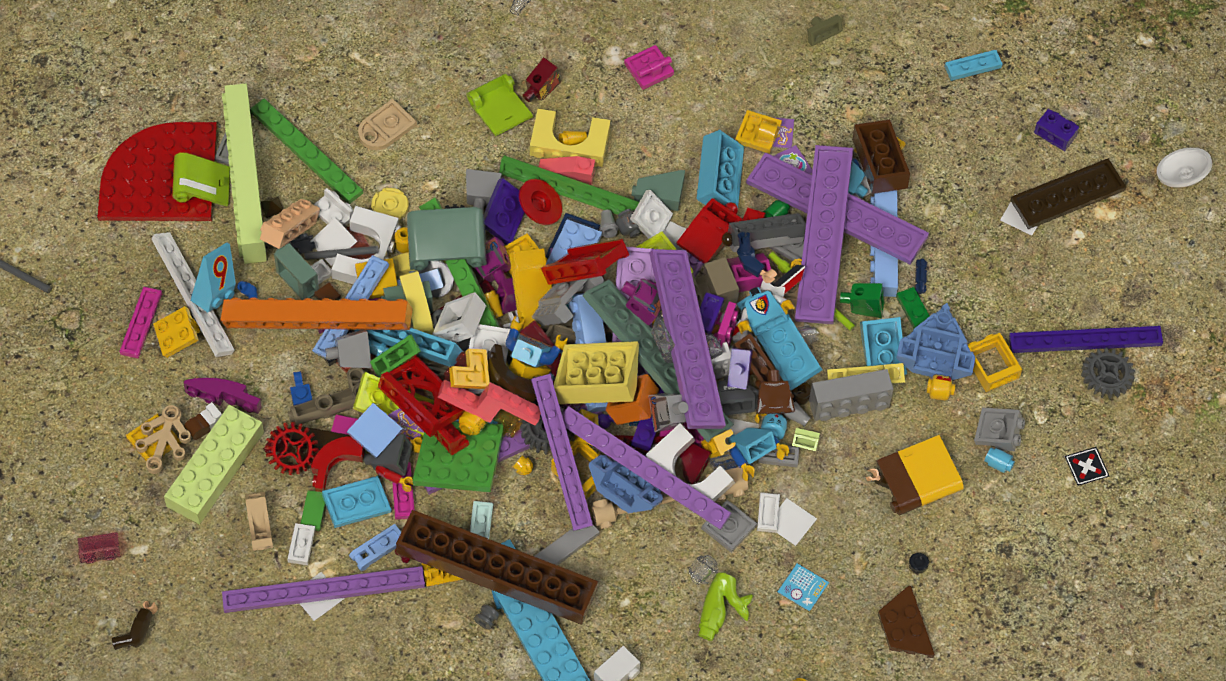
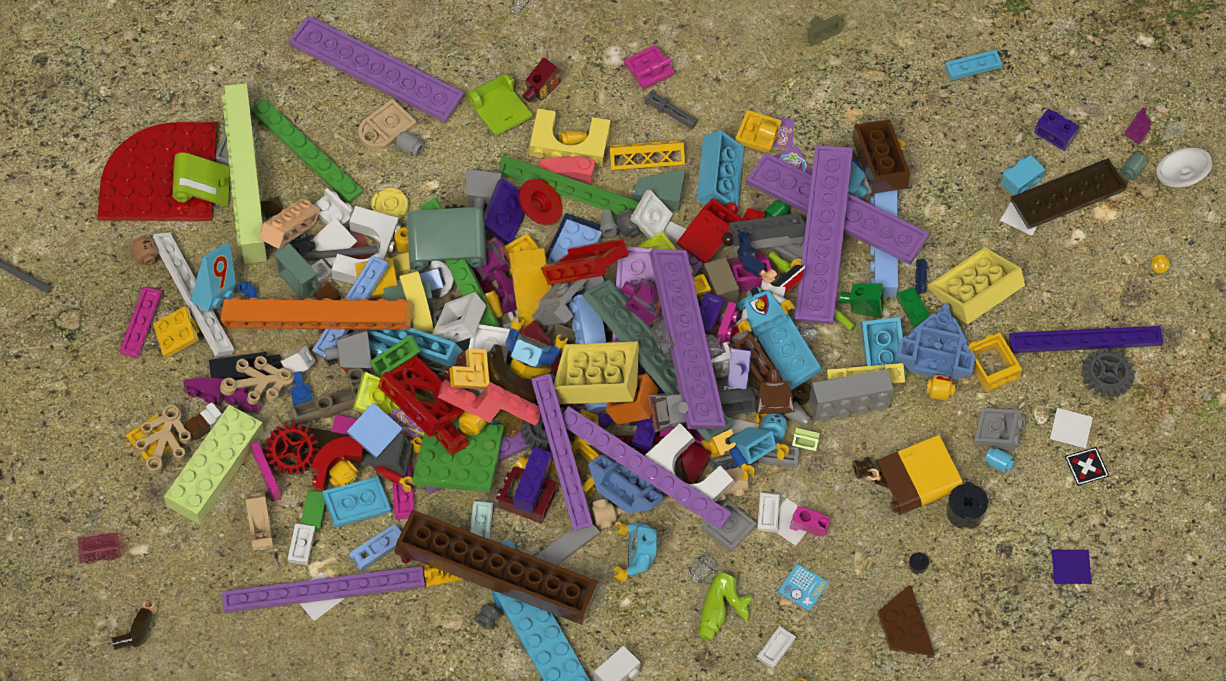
none -> medium nougat head [130,236,158,265]
none -> black hinge [209,352,282,380]
none -> tan plant [220,356,294,405]
none -> dark pink tile [251,442,281,501]
none -> white panel [281,345,316,373]
none -> medium lavender plate [289,16,464,123]
none -> yellow head [329,460,358,487]
none -> light grey brick [396,131,424,157]
none -> dark red window [496,466,557,524]
none -> dark purple brick [513,447,552,514]
none -> yellow fence [608,140,685,170]
none -> medium azure torso [613,522,657,581]
none -> dark grey pin [644,90,698,130]
none -> yellow tile [693,274,711,297]
none -> white tile [757,626,796,670]
none -> dark pink leg [789,506,830,536]
none -> dark brown wheel [852,457,873,479]
none -> light yellow slope [928,247,1025,324]
none -> black brick [946,482,989,529]
none -> medium azure brick [1001,155,1046,196]
none -> white sticker [1050,408,1093,448]
none -> dark purple sticker [1051,549,1092,584]
none -> sand green brick [1121,152,1147,180]
none -> magenta slope [1124,107,1151,144]
none -> yellow plate [1151,254,1170,274]

